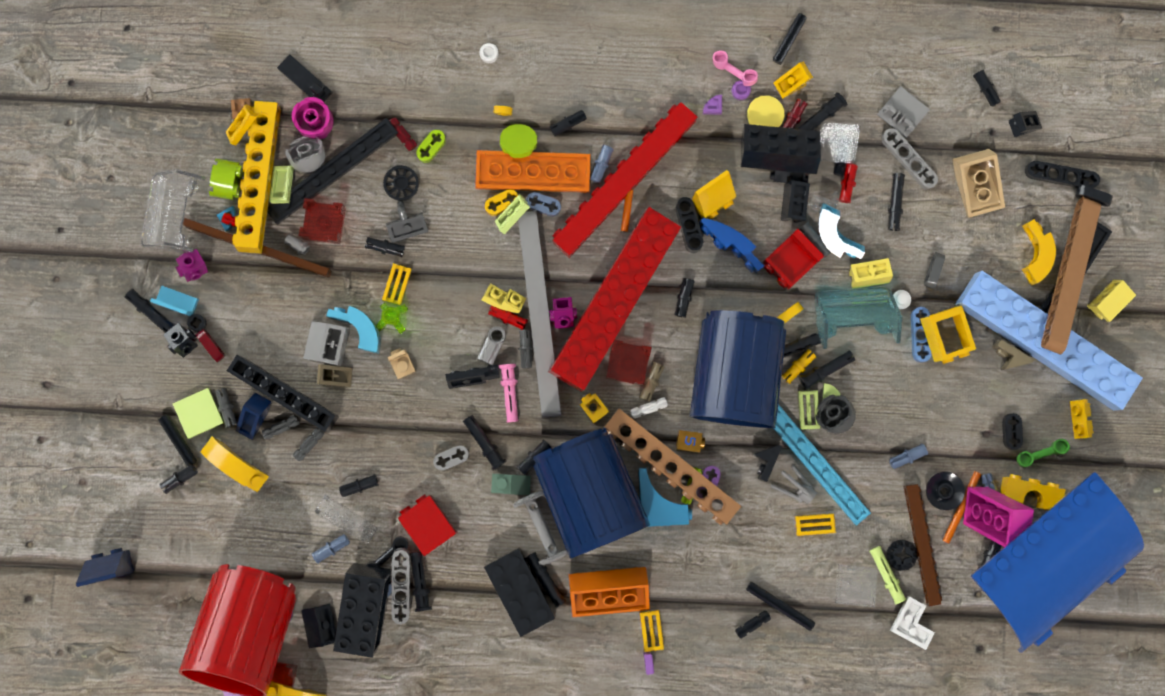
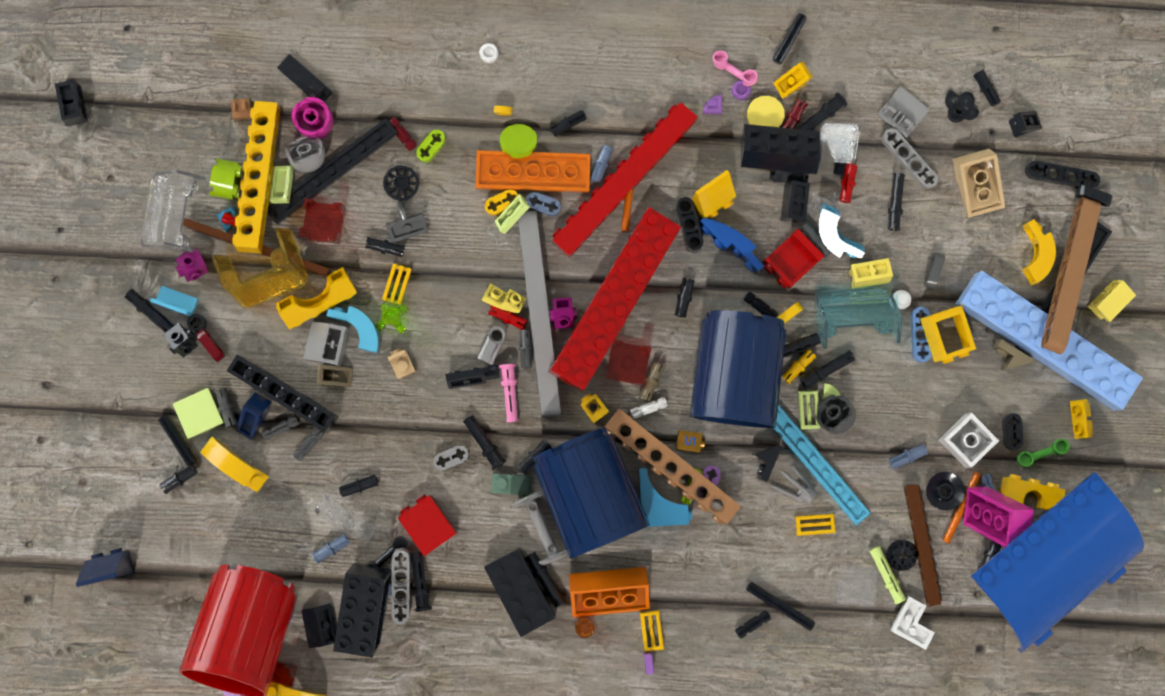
yellow tile [226,104,256,146] -> none
none -> black brick [55,80,88,126]
none -> clear yellow windscreen [211,228,308,308]
none -> yellow arch [275,267,357,330]
none -> clear orange wheel [575,617,595,638]
none -> black axle [744,292,778,317]
none -> white brick [939,413,999,468]
none -> black plate [945,90,979,123]

